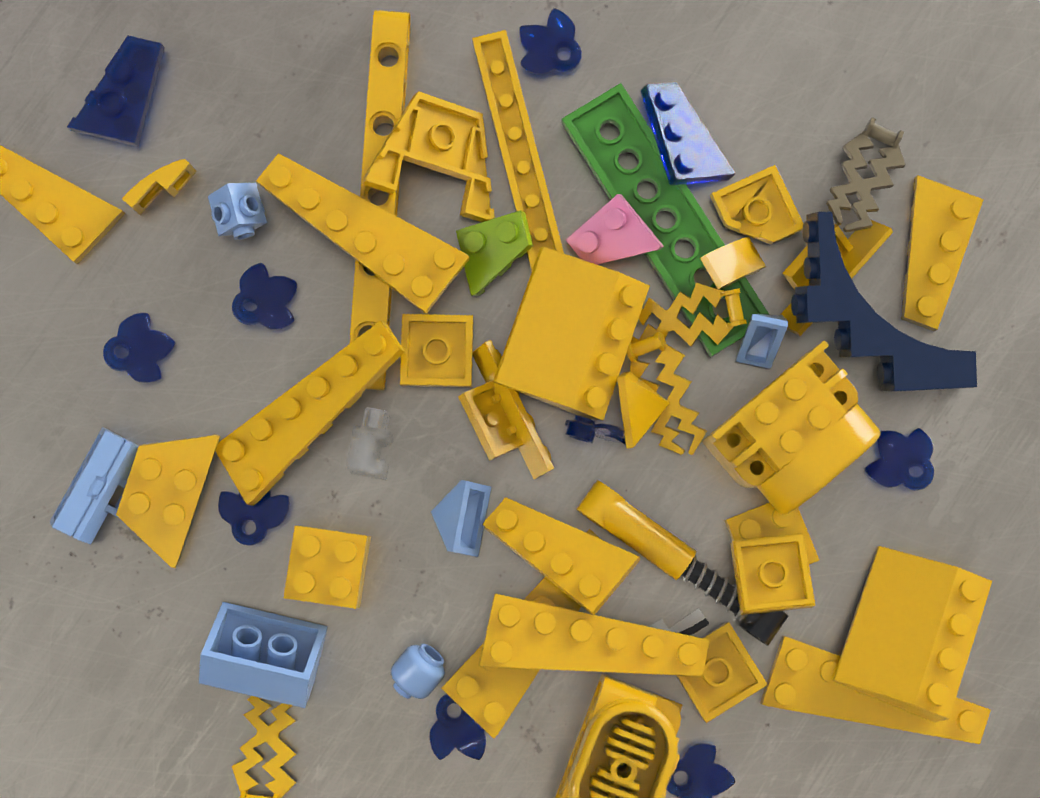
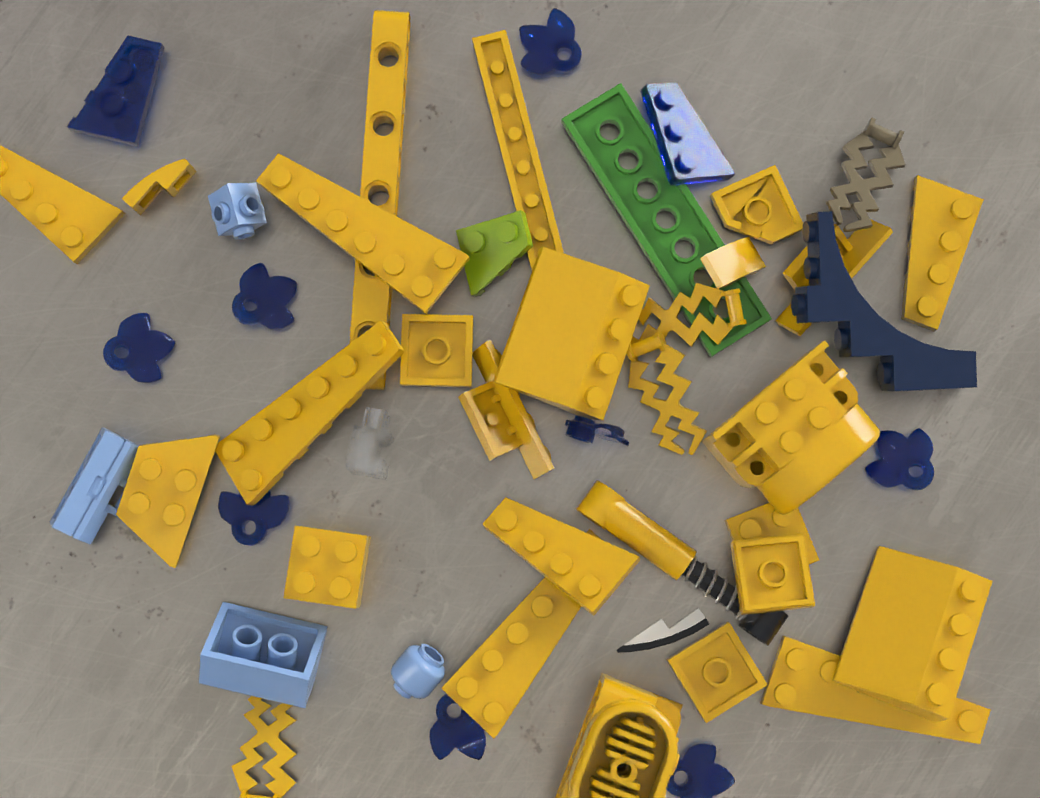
yellow wing [362,91,495,222] -> none
light blue slope [431,480,491,557] -> none
yellow wing [479,594,709,676] -> none
bright pink wing [566,194,664,265] -> none
yellow slope [617,371,670,448] -> none
light blue slope [736,314,788,369] -> none

